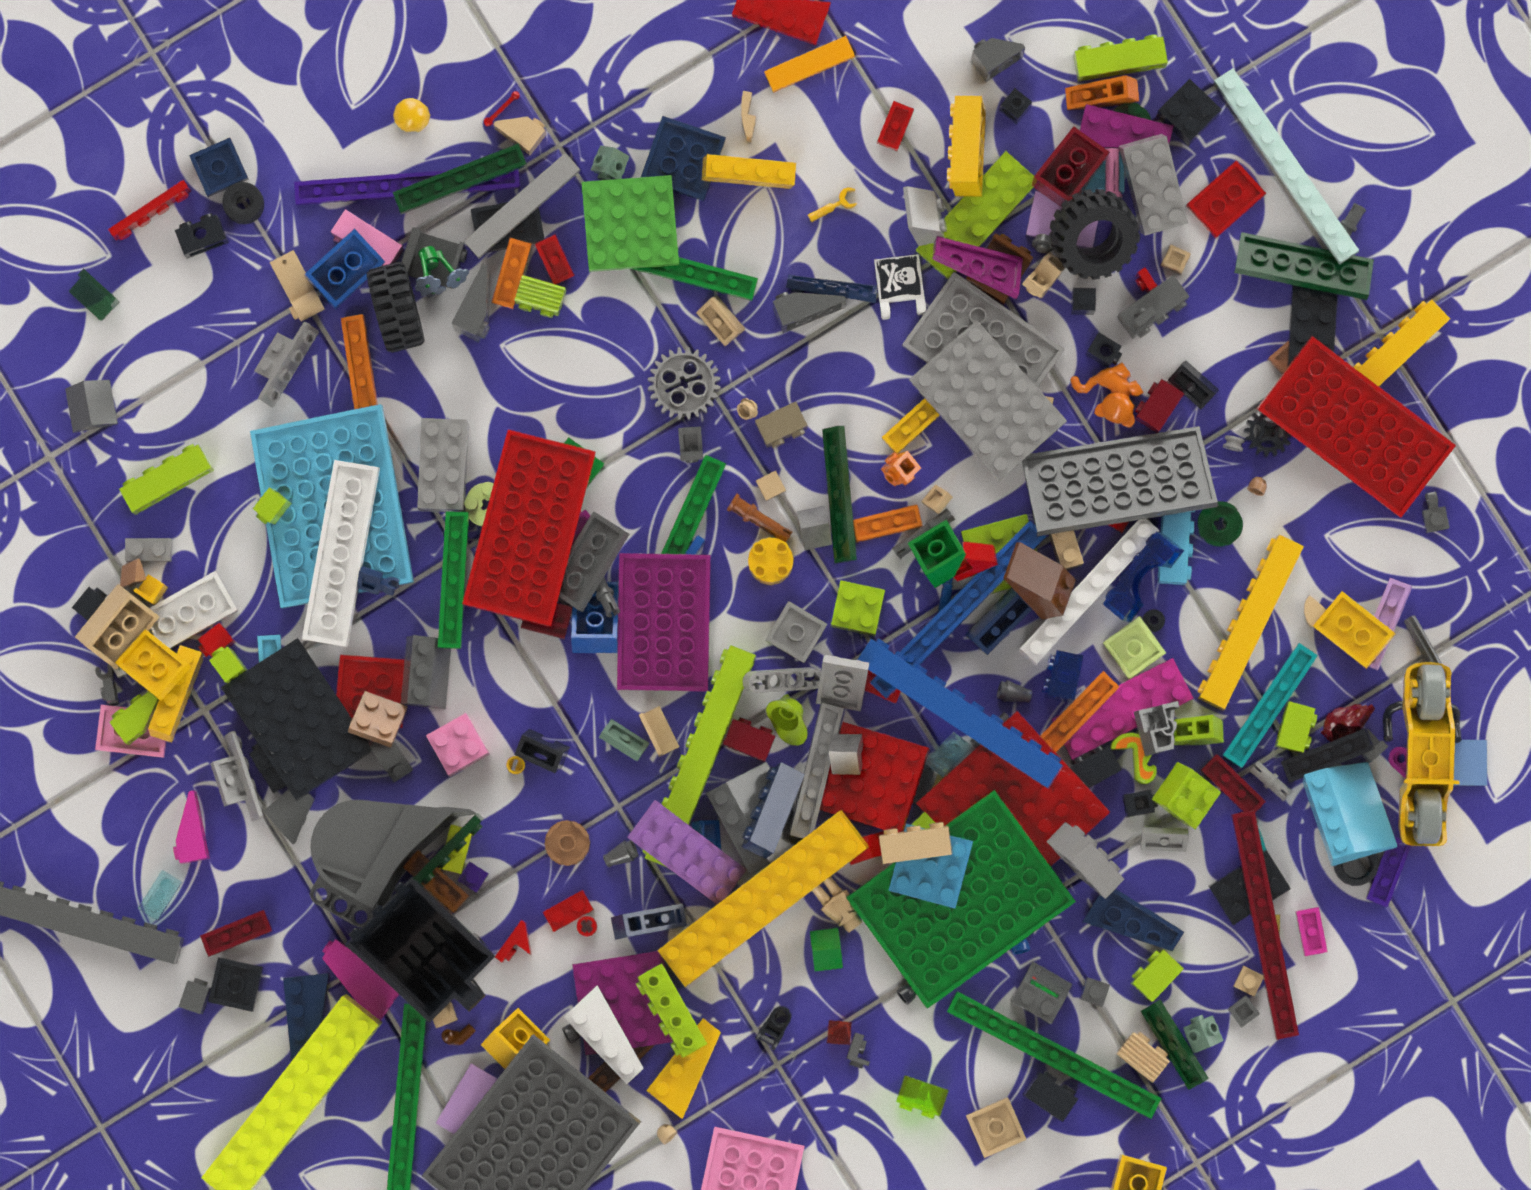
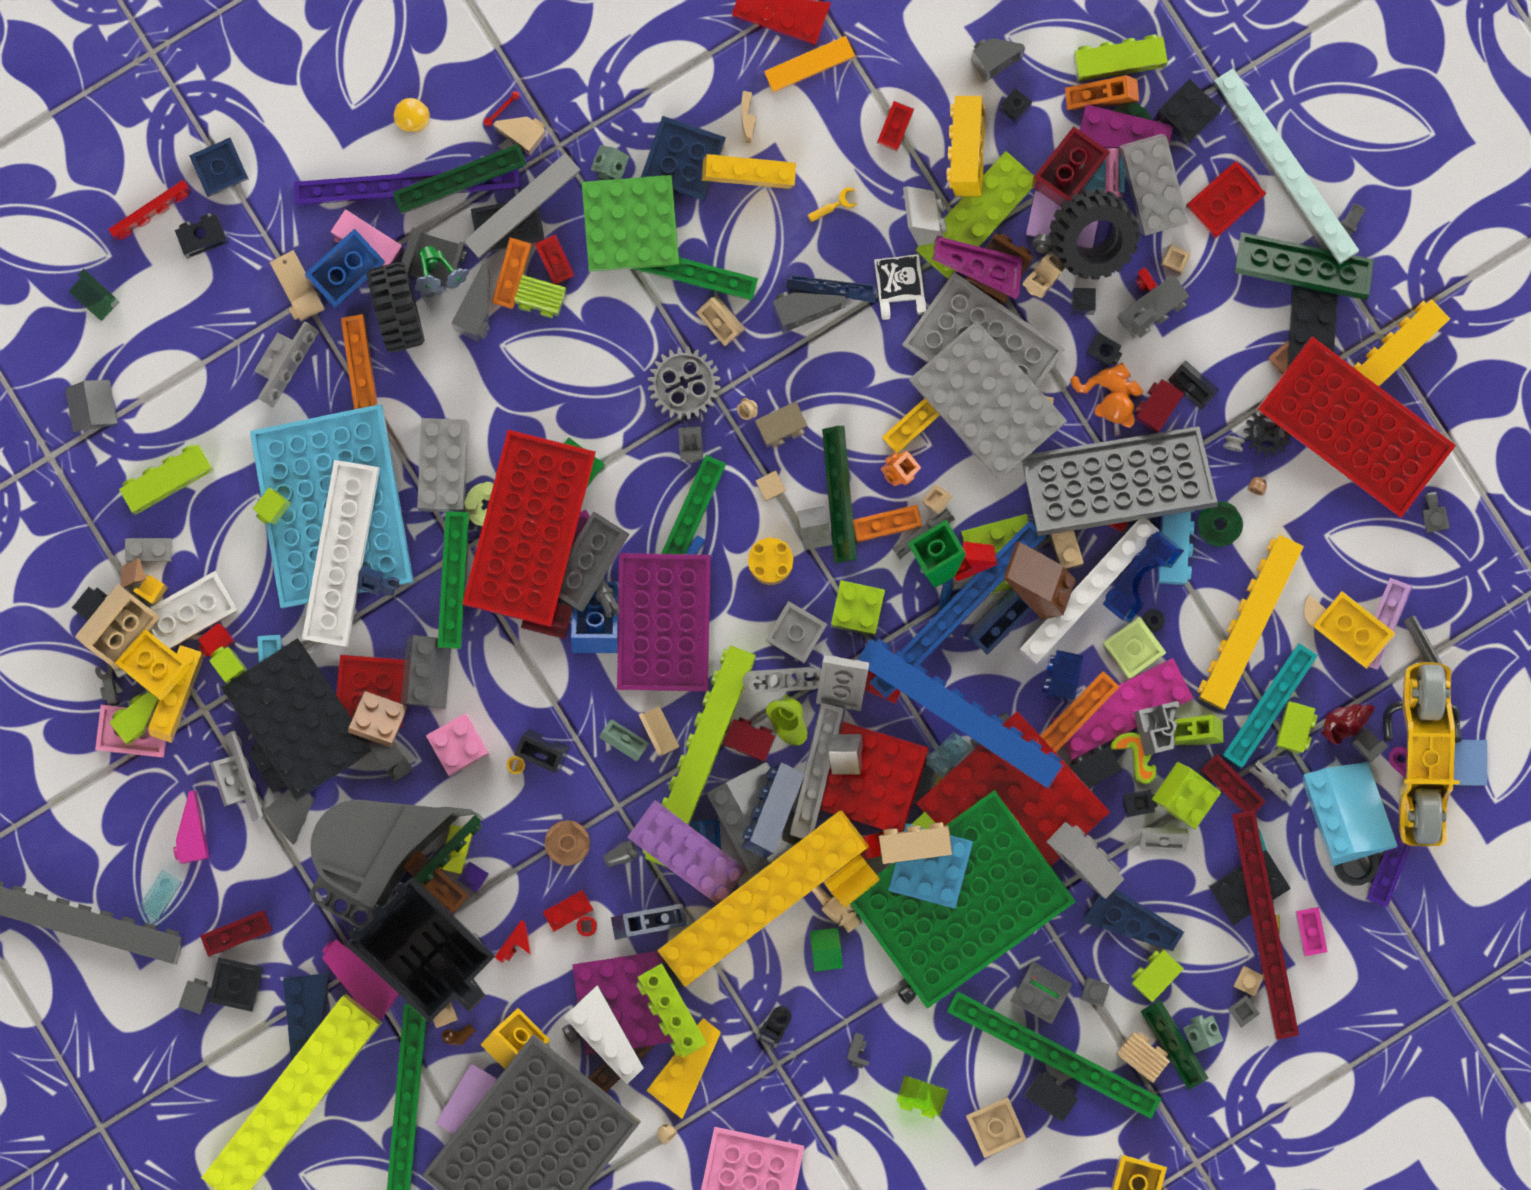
black tyre [222,182,264,224] -> none
dark orange pin [727,493,793,542] -> none
clear red plate [827,1020,852,1045] -> none
dark grey cone [997,680,1032,703] -> none
blue hinge [1011,938,1030,955] -> none
black plate [1281,728,1375,783] -> none
none -> yellow panel [825,855,880,908]

